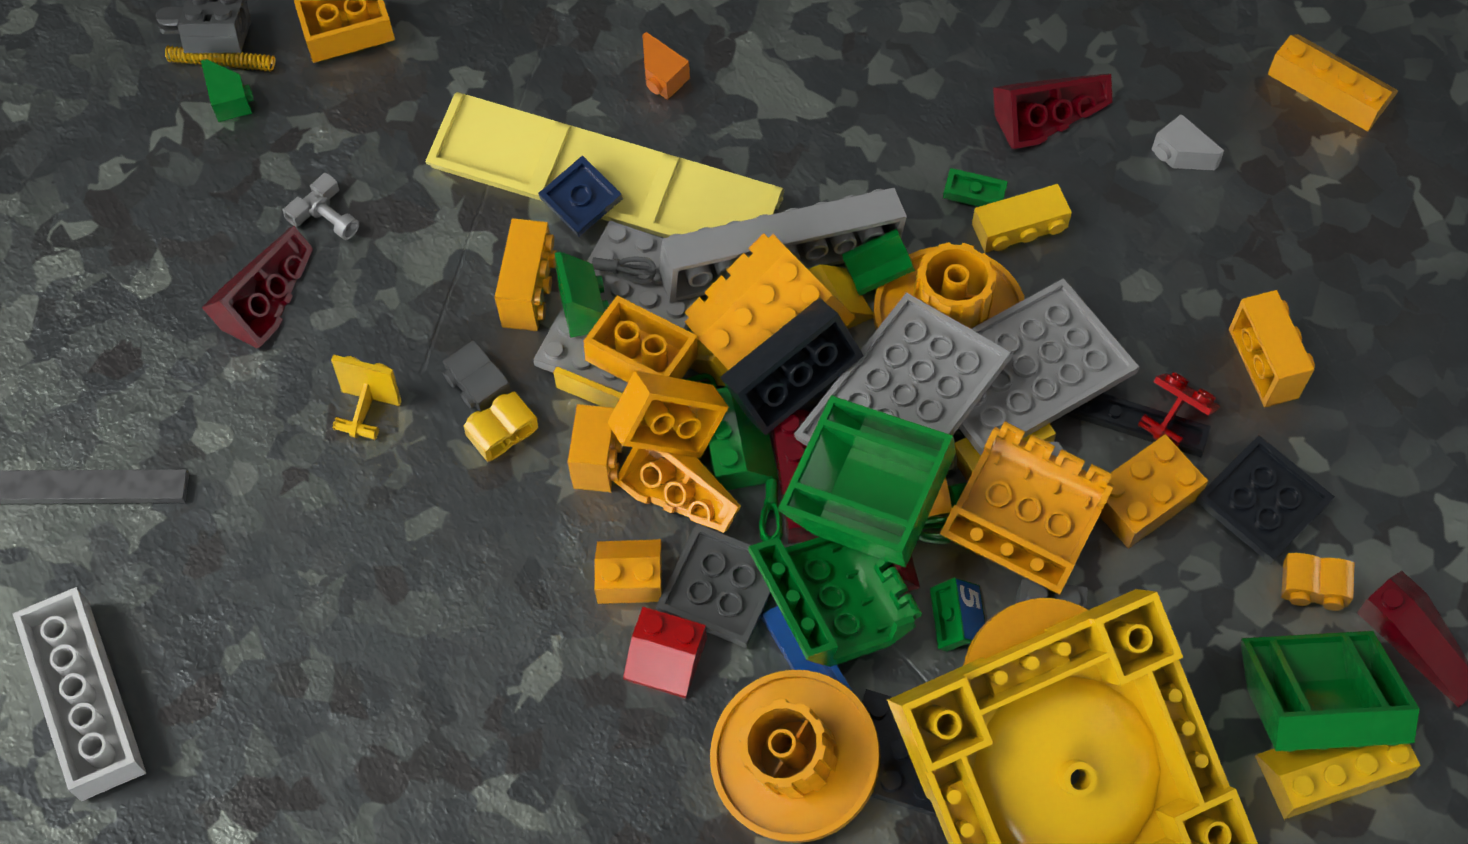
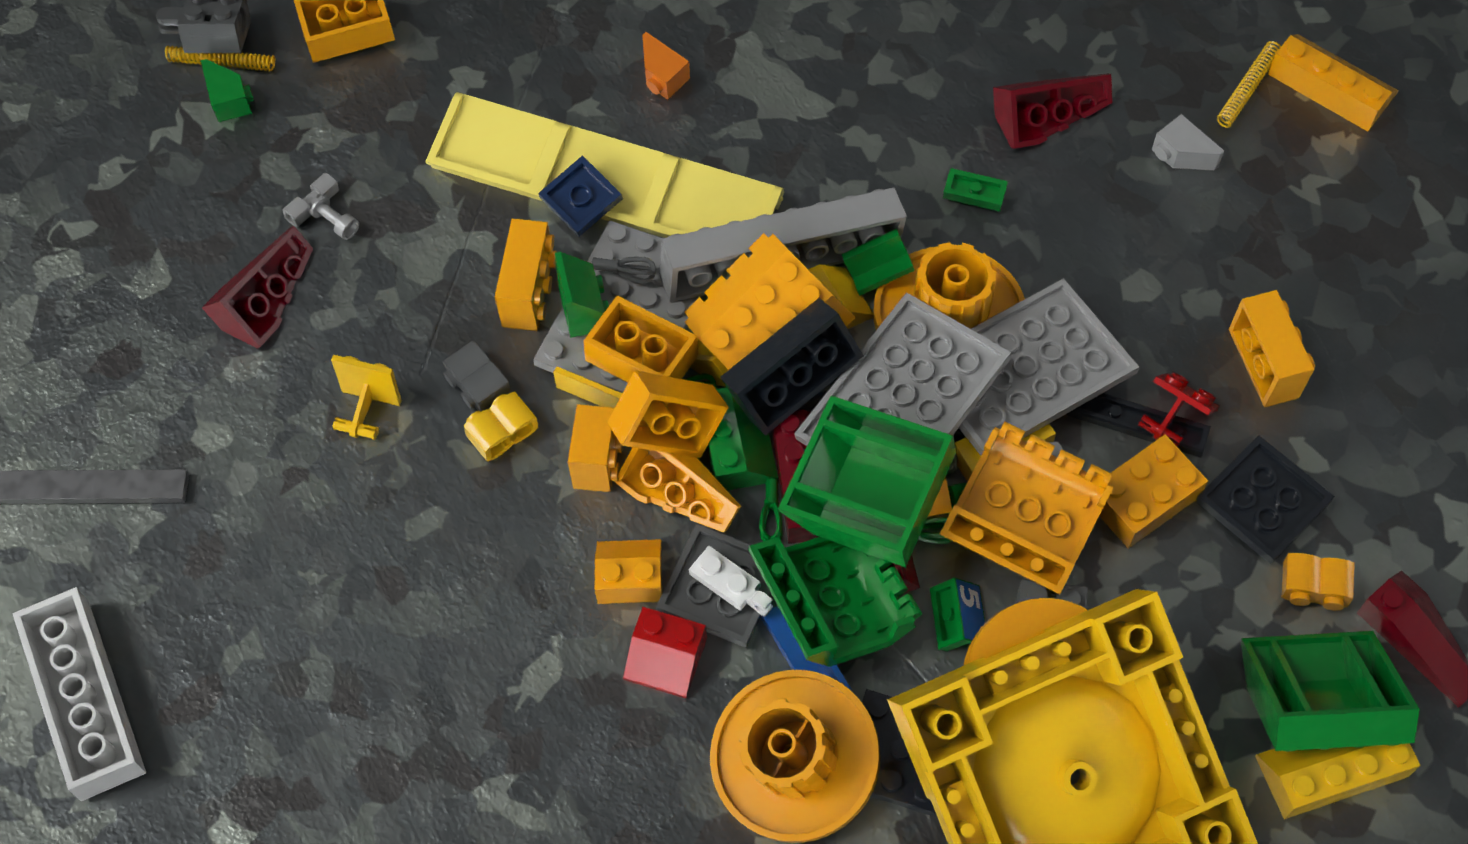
yellow brick [972,184,1072,253] -> none
none -> white plate [688,546,773,617]
none -> yellow piece [1217,41,1281,128]

